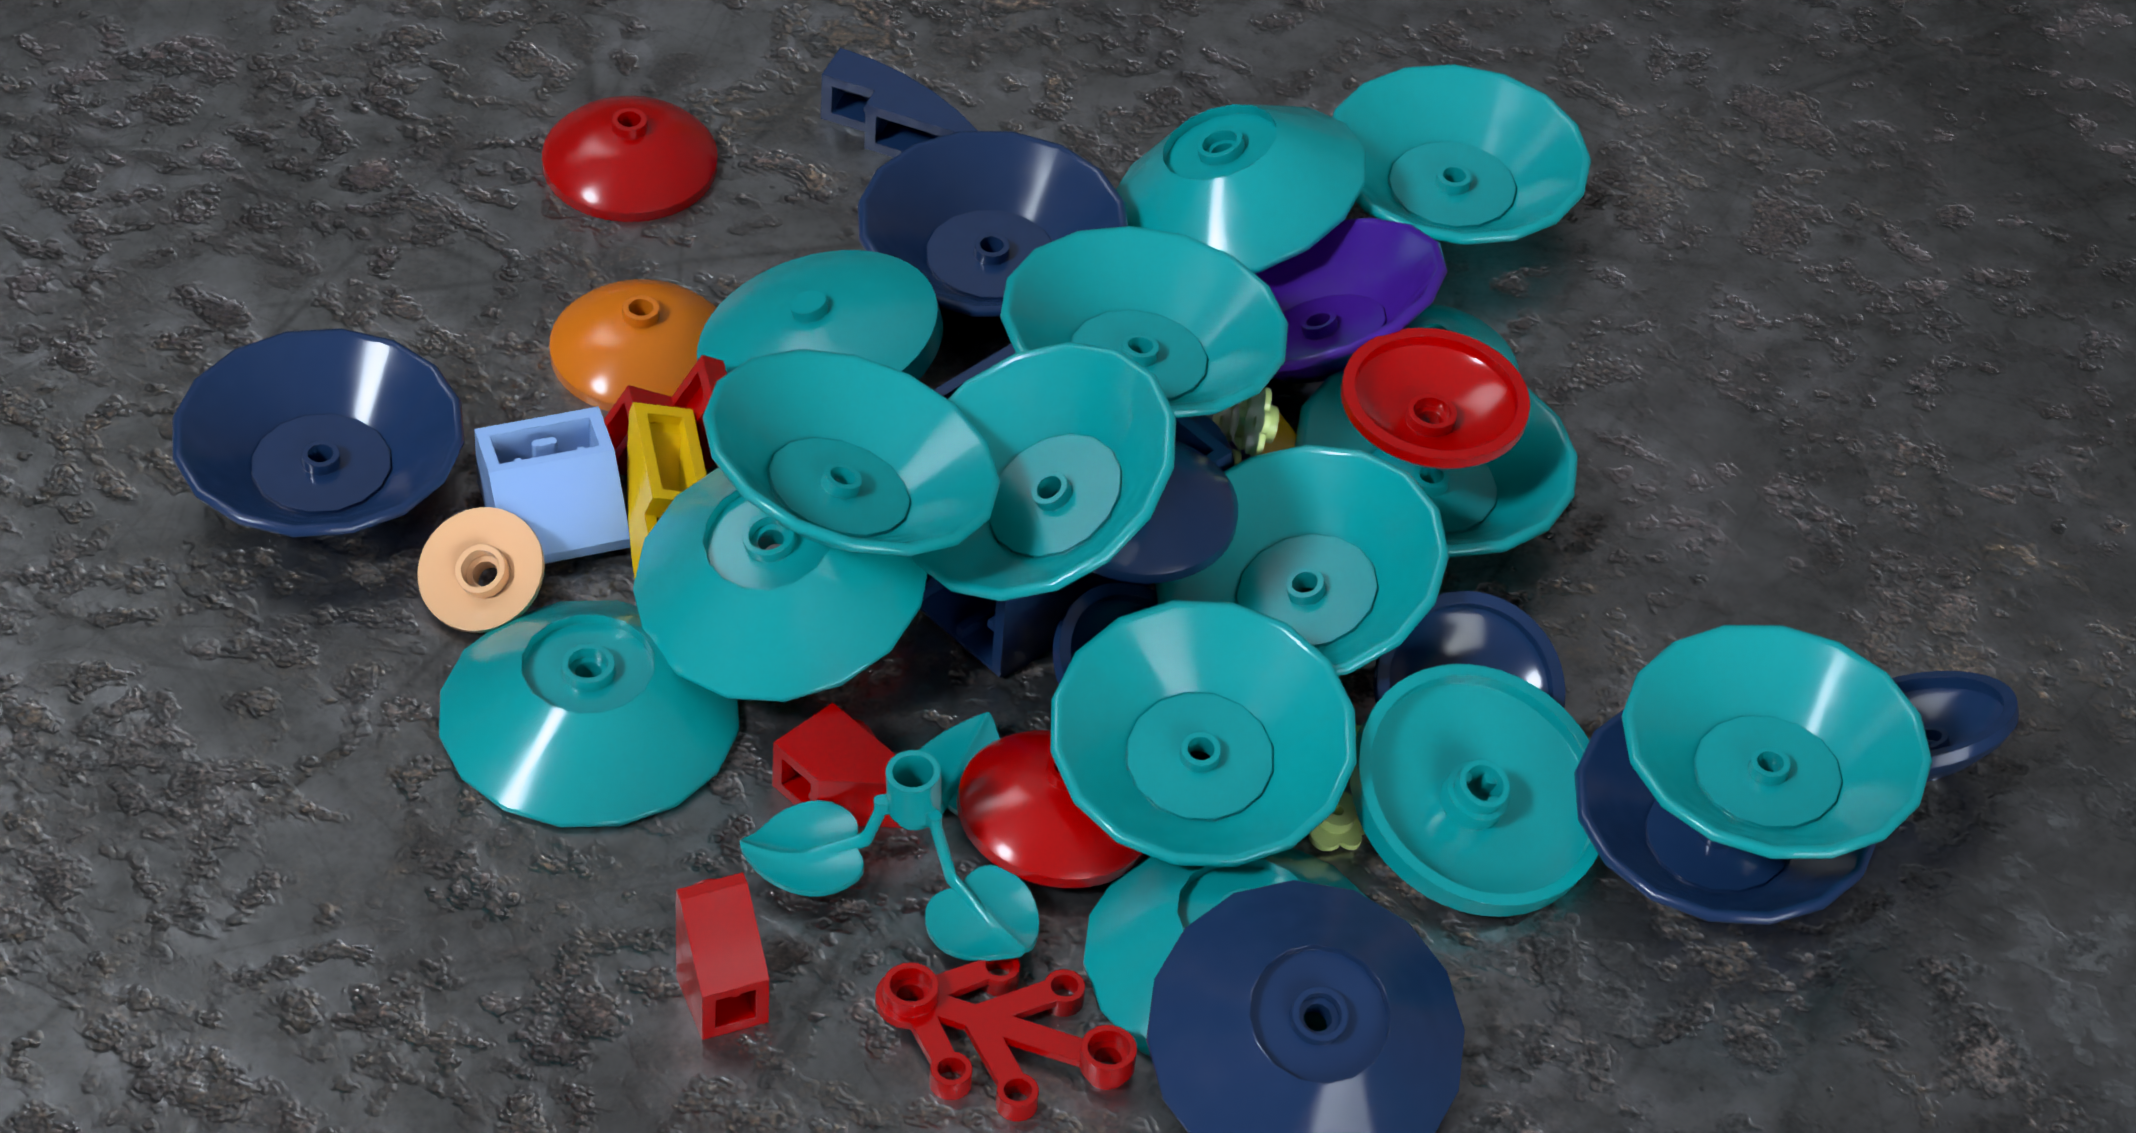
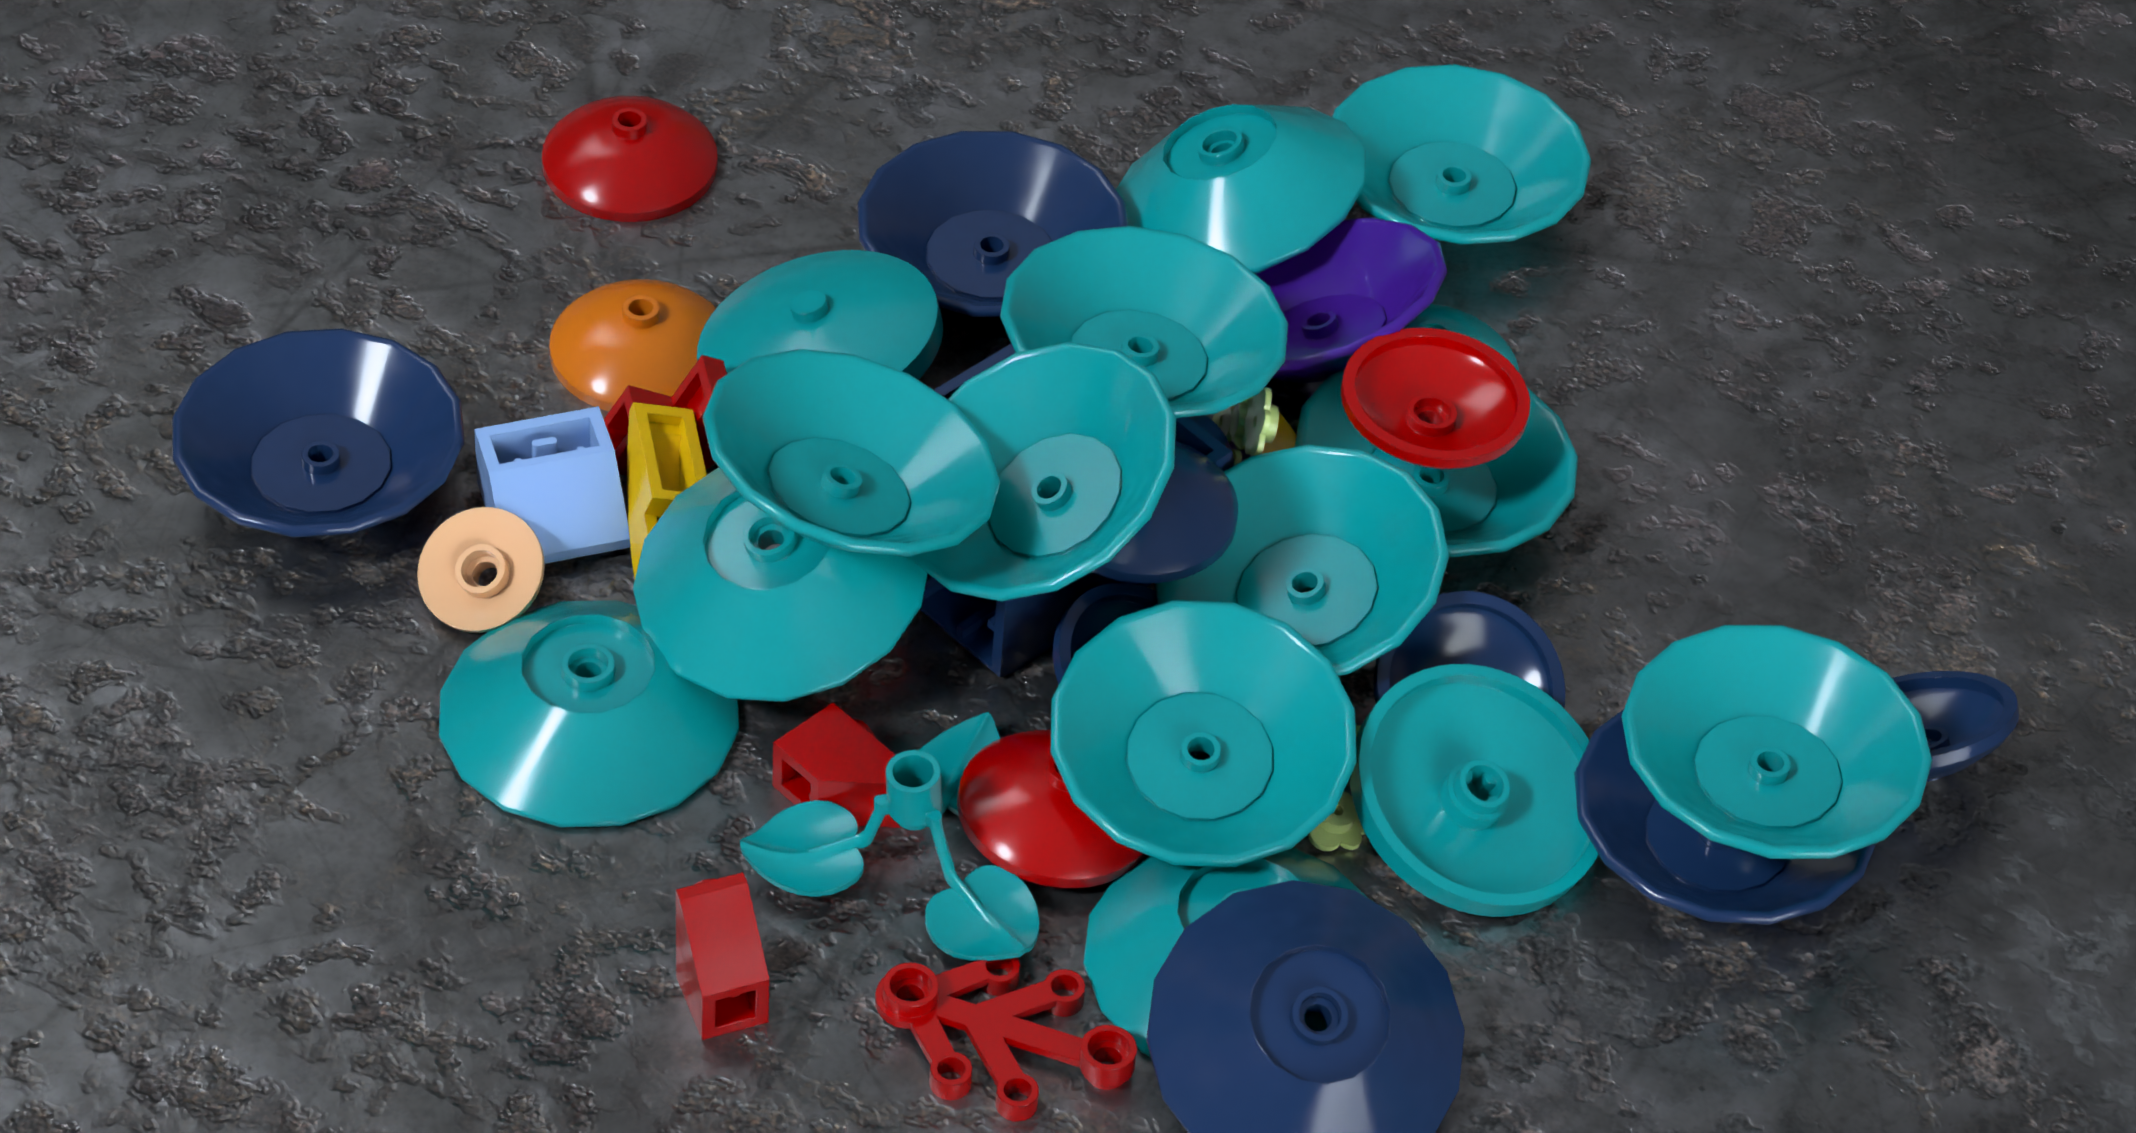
dark blue slope [821,47,978,158] -> none

